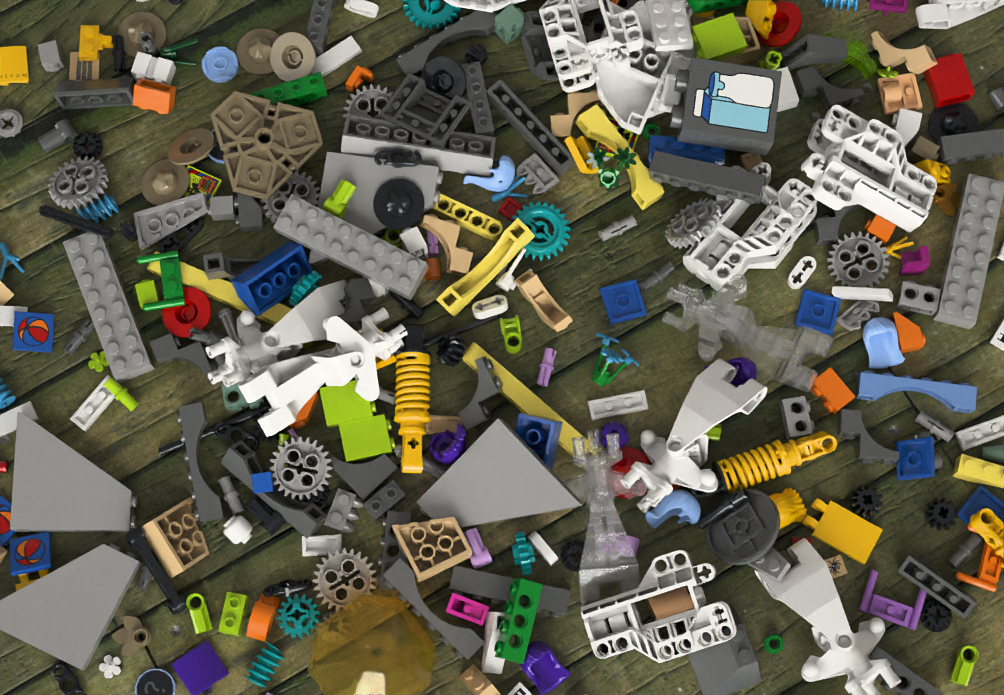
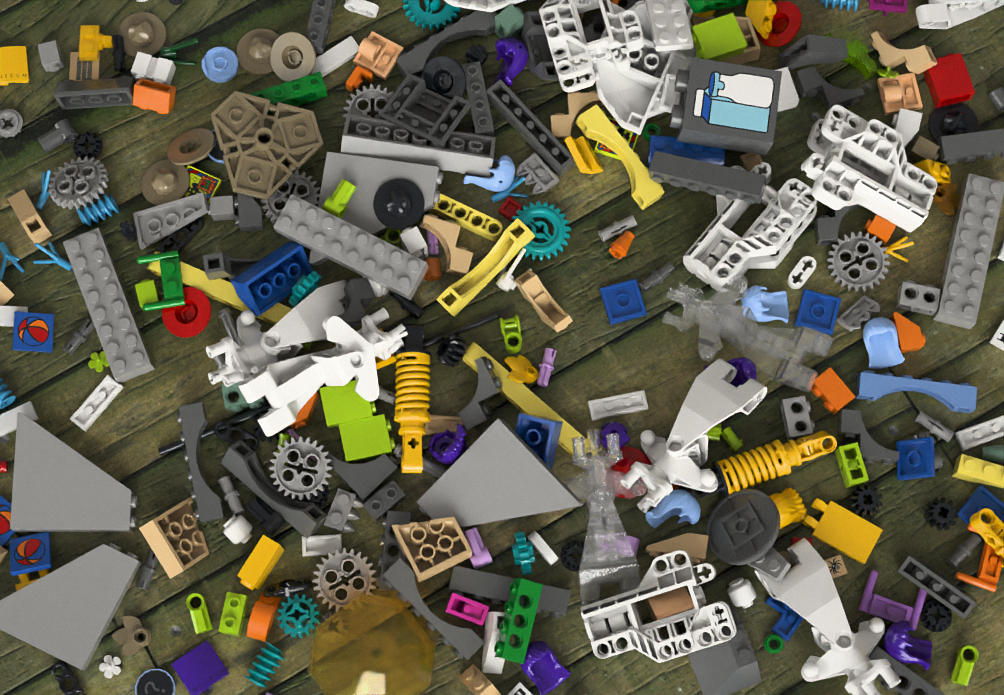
black axle [39,205,113,238] -> none
lime pin [103,376,140,412] -> none
black piece [124,526,187,615] -> none
dark grey pin [140,33,158,57] -> none
dark grey arch [150,333,217,382] -> none
dark grey pin [188,327,227,345] -> none
blue tile [251,471,274,494] -> none
black piece [374,148,422,168] -> none
white beam [472,295,508,319] -> none
dark green plant [586,147,637,191] -> none
plant [591,333,639,387] -> none
light grey gear [665,198,722,249] -> none
black pin [696,485,751,530] -> none
lime piece [757,50,782,70] -> none
white tile [832,286,893,302] -> none
magenta panel [899,246,930,276] -> none
none -> tan slope [8,189,52,243]
none -> dark azure plant [33,242,72,271]
none -> dark azure plant [35,169,51,210]
none -> yellow brick [237,535,285,591]
none -> light nougat plate [353,31,404,80]
none -> dark purple piece [494,37,529,88]
none -> yellow plate [504,355,539,384]
none -> orange cone [609,231,635,259]
none -> tan slope [645,533,708,564]
none -> lime pin [721,426,744,452]
none -> white head [727,577,757,609]
none -> light blue piece [741,285,789,323]
none -> blue tile [765,596,803,642]
none -> lime brick [835,442,869,488]
none -> dark purple piece [884,620,933,670]

